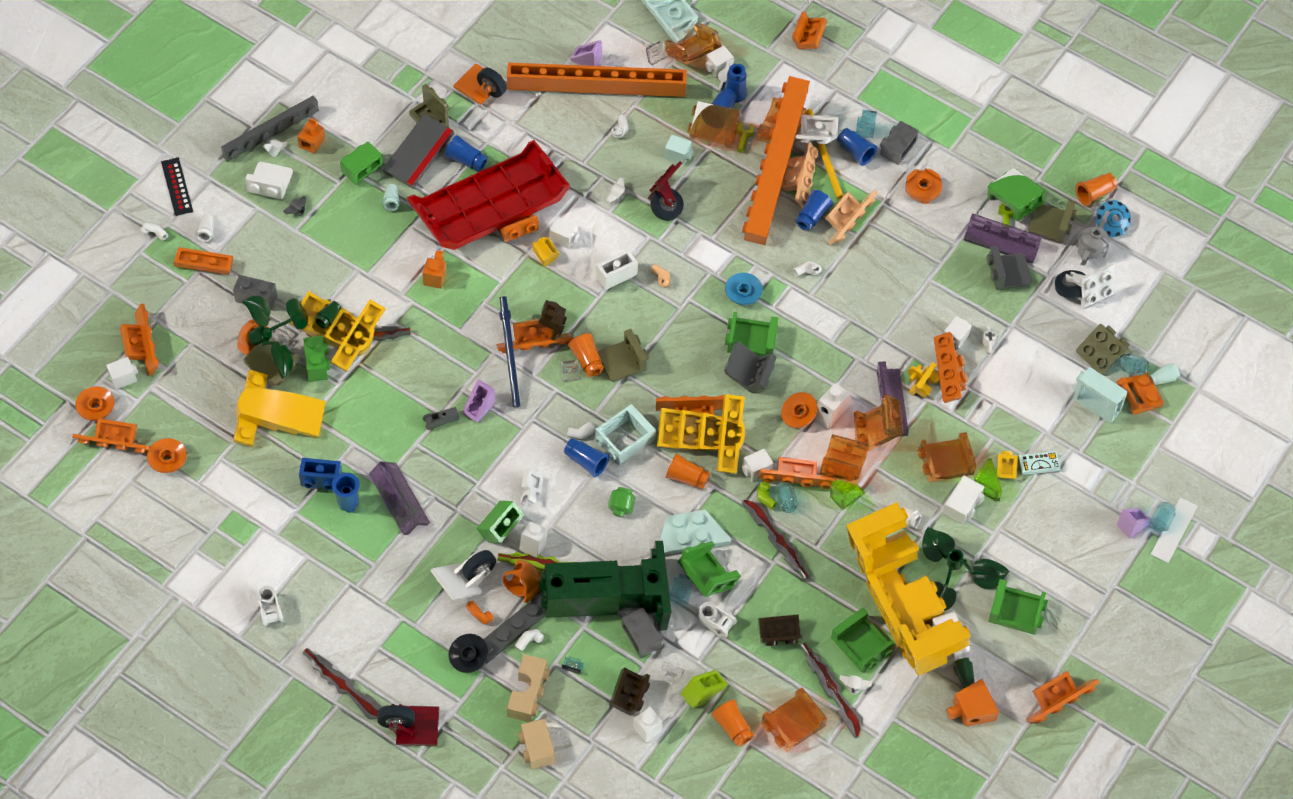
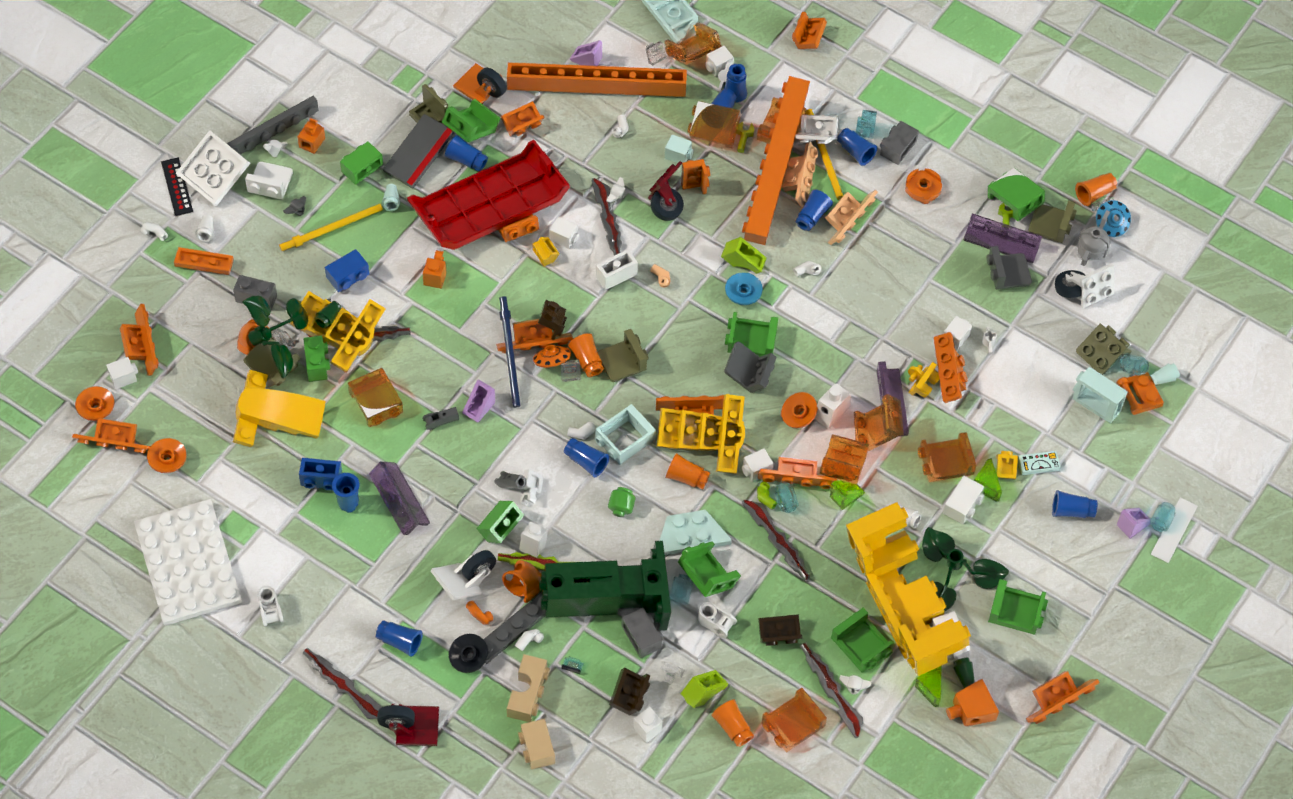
none -> white plate [134,499,242,626]
none -> white plate [176,130,250,206]
none -> yellow bar [279,204,383,251]
none -> blue brick [325,249,370,292]
none -> clear orange panel [348,368,403,427]
none -> blue plant [375,620,423,657]
none -> bright green panel [442,99,500,142]
none -> dark grey bar [494,471,527,489]
none -> orange bracket [500,101,545,136]
none -> orange dish [533,345,571,368]
none -> dark grey sword [592,178,622,256]
none -> orange bracket [681,159,710,195]
none -> lime arch [721,237,767,274]
none -> clear neon green slope [915,666,942,707]
none -> blue plant [1052,490,1098,518]

